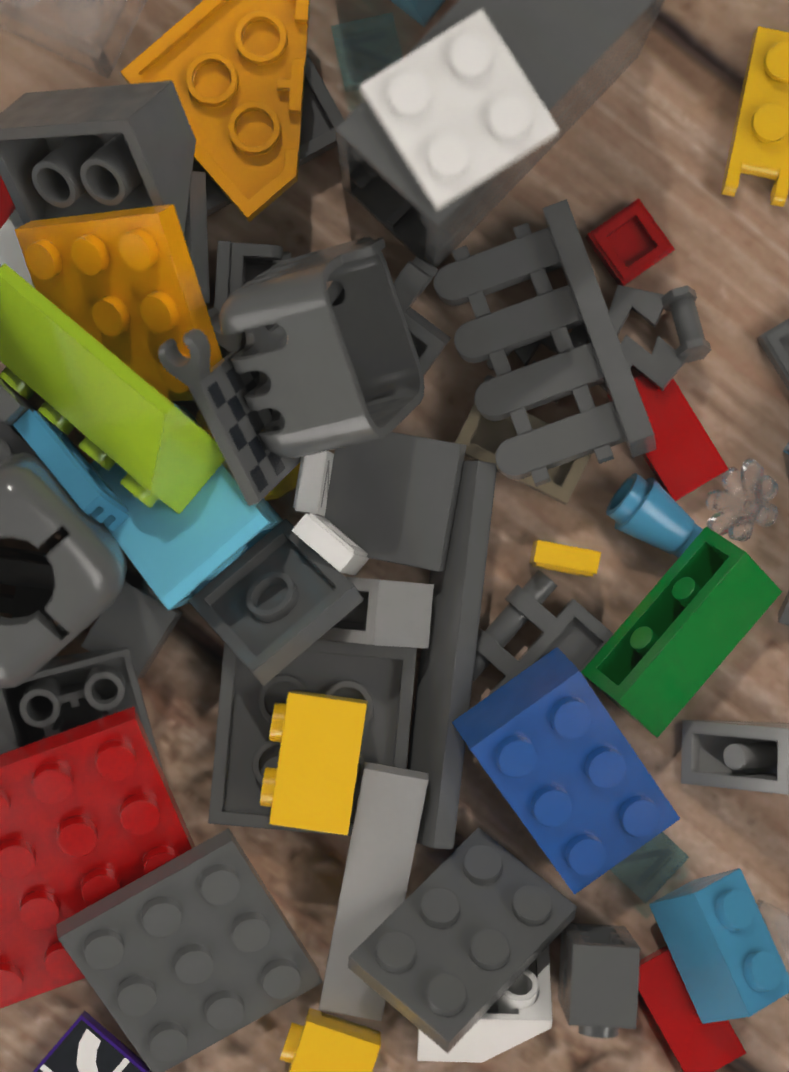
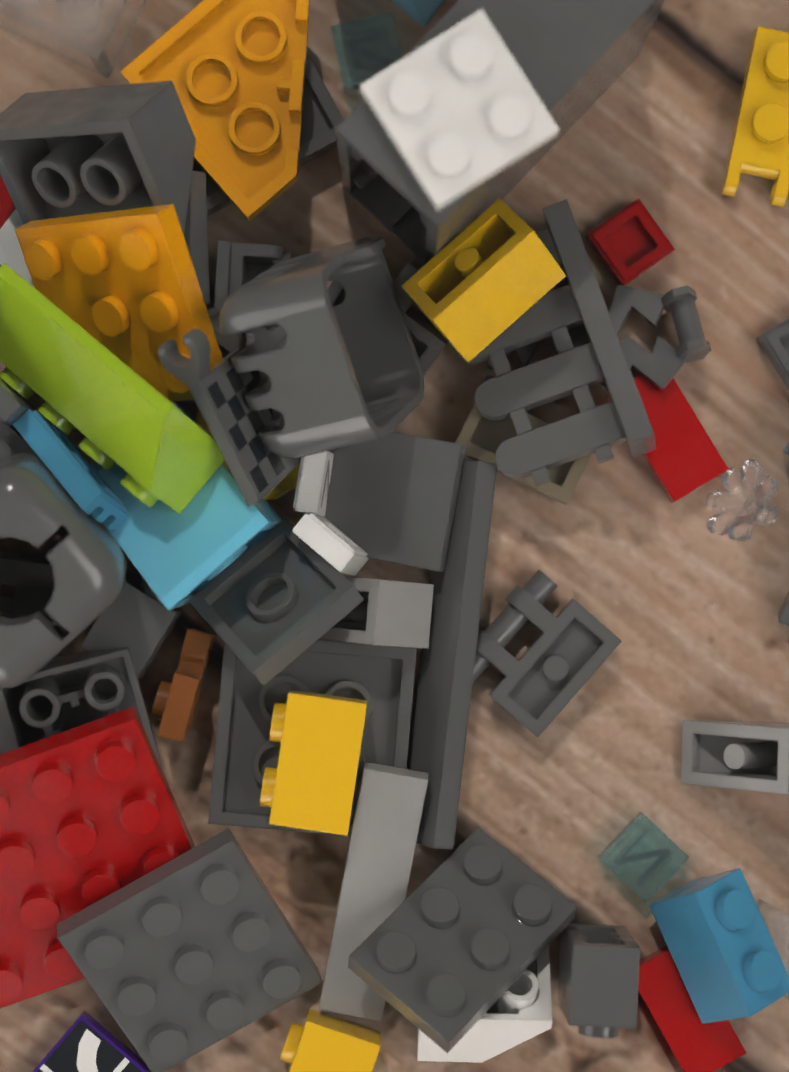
blue brick [452,647,680,895] -> none
yellow tile [529,540,601,577] -> none
green brick [581,527,782,738] -> none
dark azure cone [606,473,703,558] -> none
none -> dark orange plate [151,628,216,742]
none -> yellow brick [401,198,566,363]

